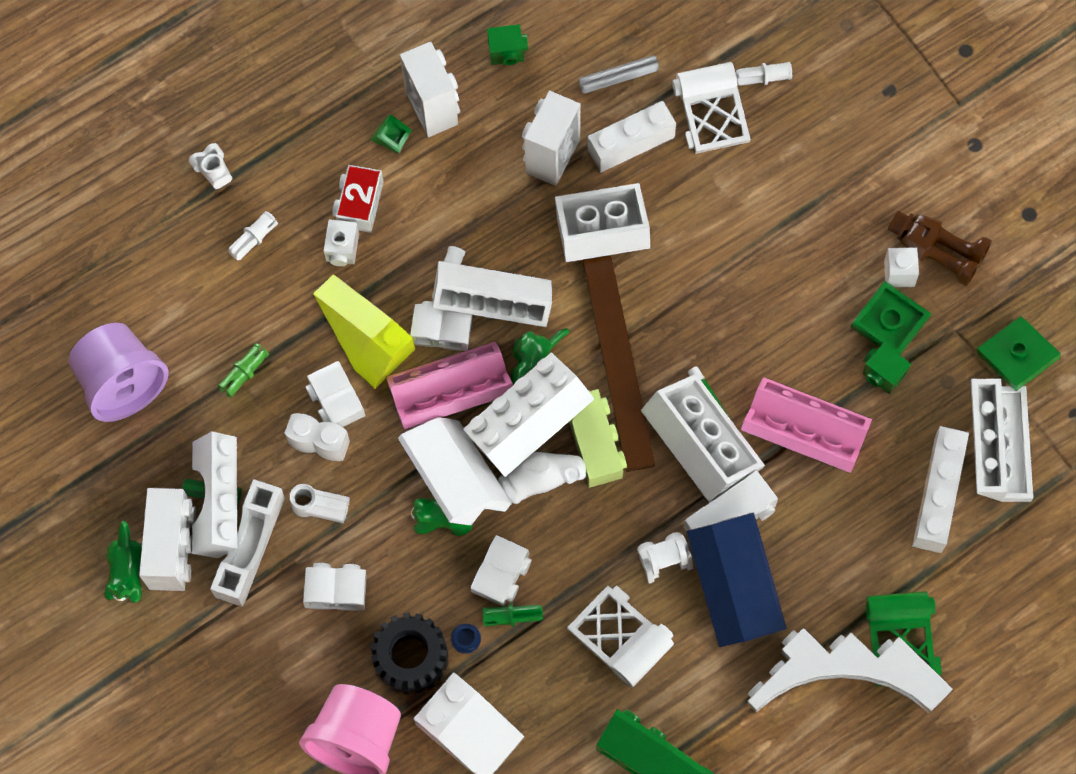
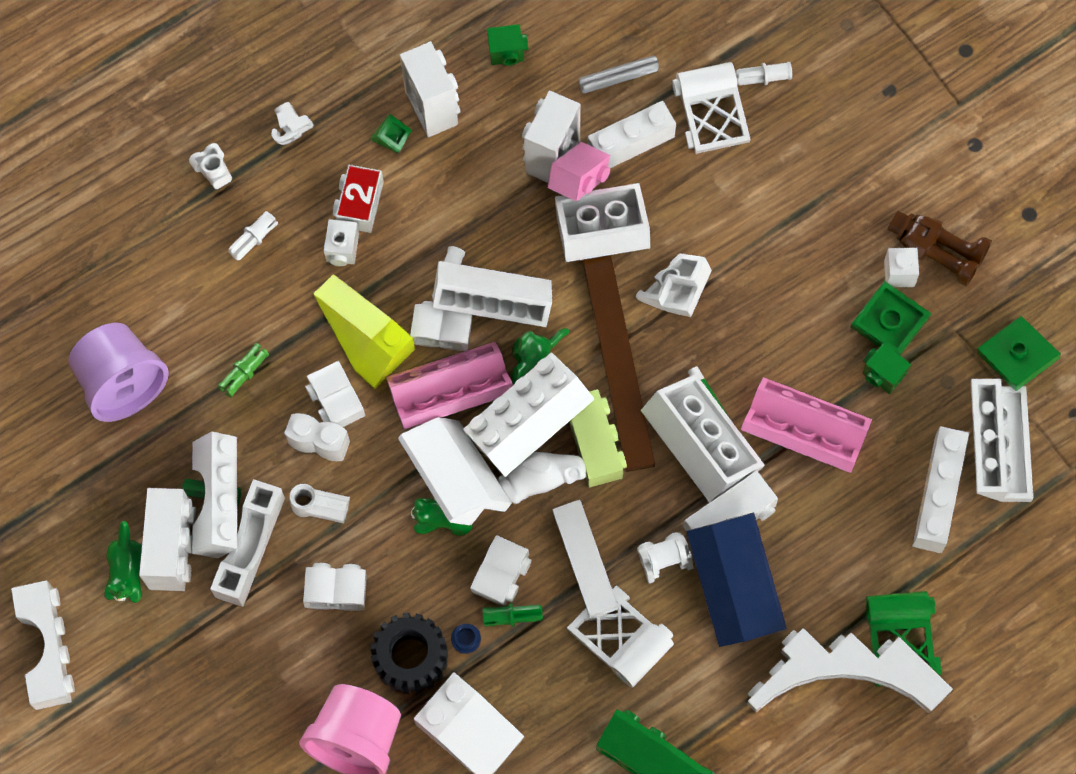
none -> white arch [11,580,75,710]
none -> white piece [271,102,314,145]
none -> bright pink brick [547,142,610,201]
none -> white tile [552,500,619,619]
none -> white slope [636,253,712,317]

